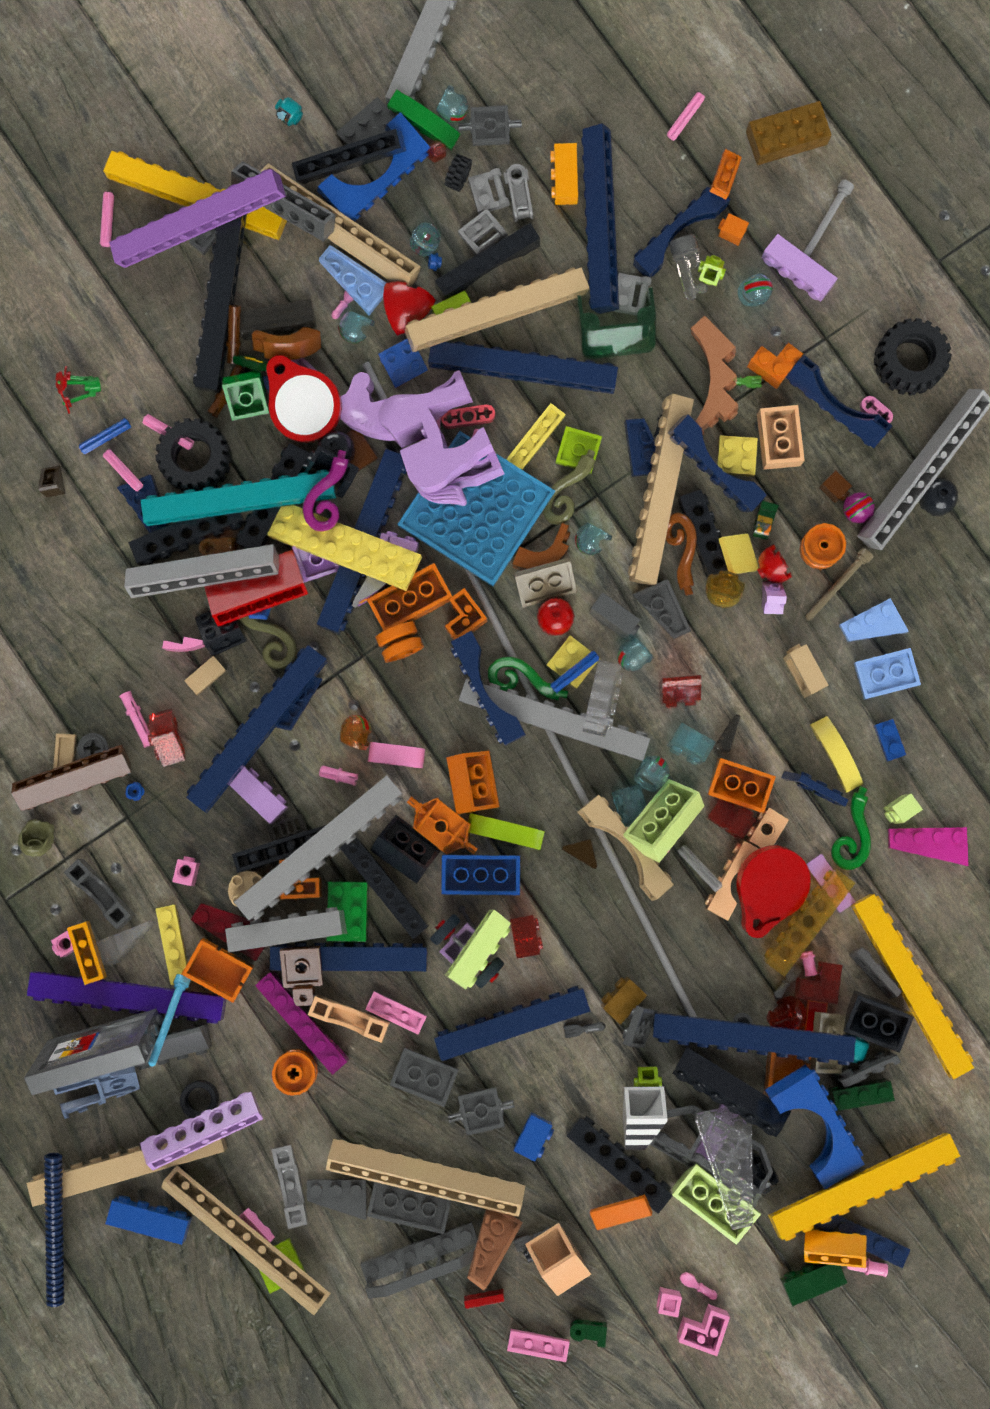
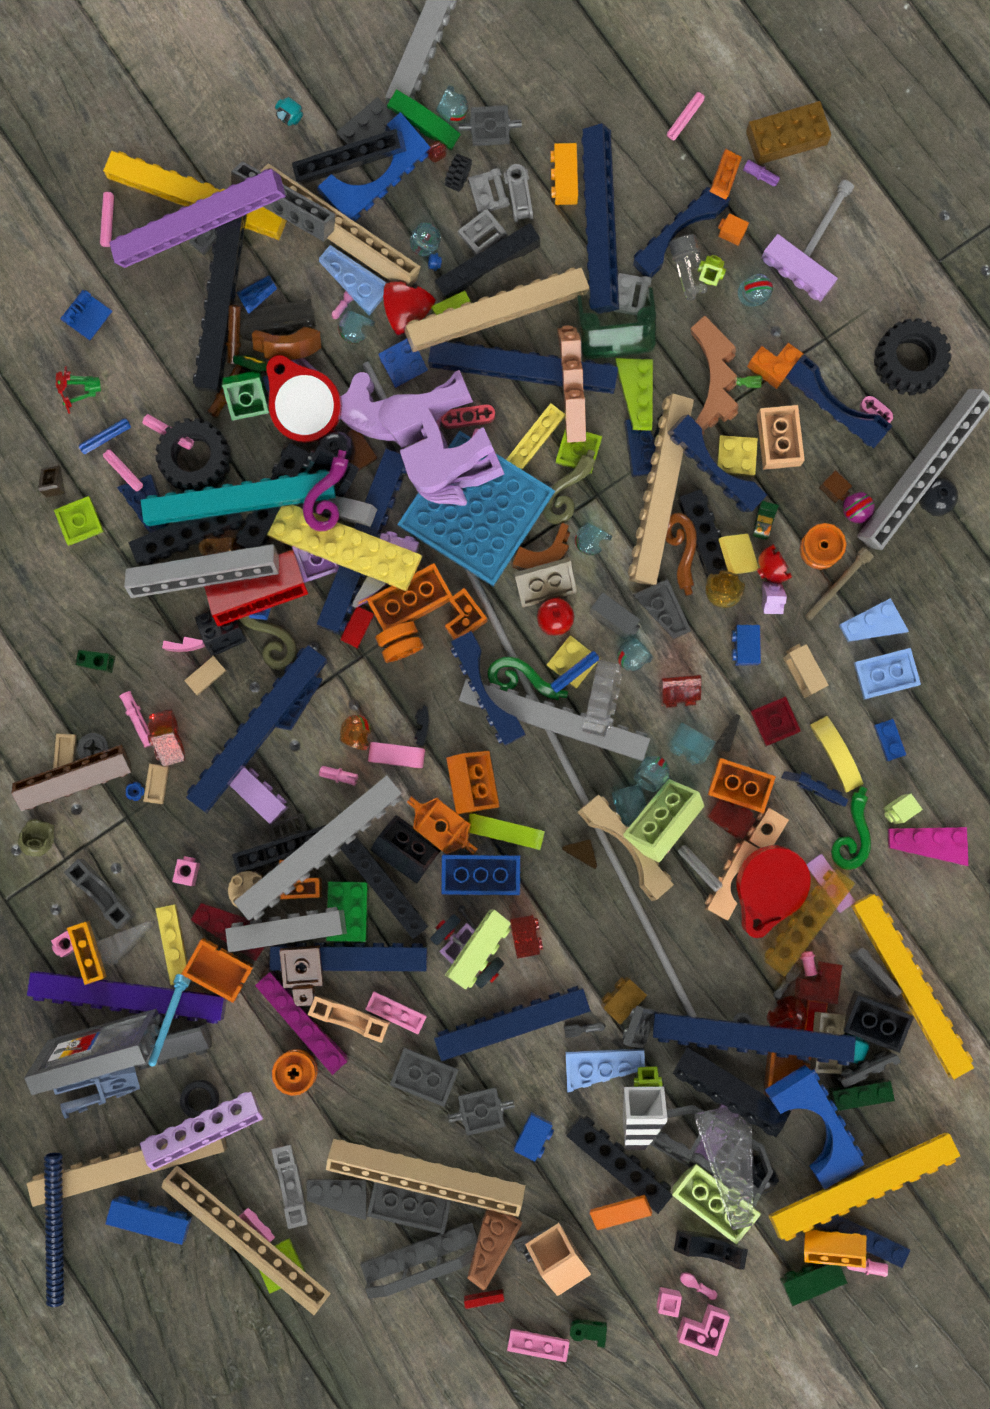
none -> lime plate [54,496,104,546]
none -> blue hinge [60,290,113,340]
none -> dark green leg [75,650,116,673]
none -> tan tile [143,764,170,804]
none -> blue wing [236,275,277,313]
none -> light grey slope [323,496,377,527]
none -> red tile [340,606,374,649]
none -> black slope [414,705,430,748]
none -> arch [558,325,586,443]
none -> light blue wing [565,1048,645,1093]
none -> lime wing [615,358,653,430]
none -> black arch [674,1230,748,1270]
none -> blue brick [731,625,761,666]
none -> medium lavender axle [743,160,780,186]
none -> dark red plate [750,696,801,747]

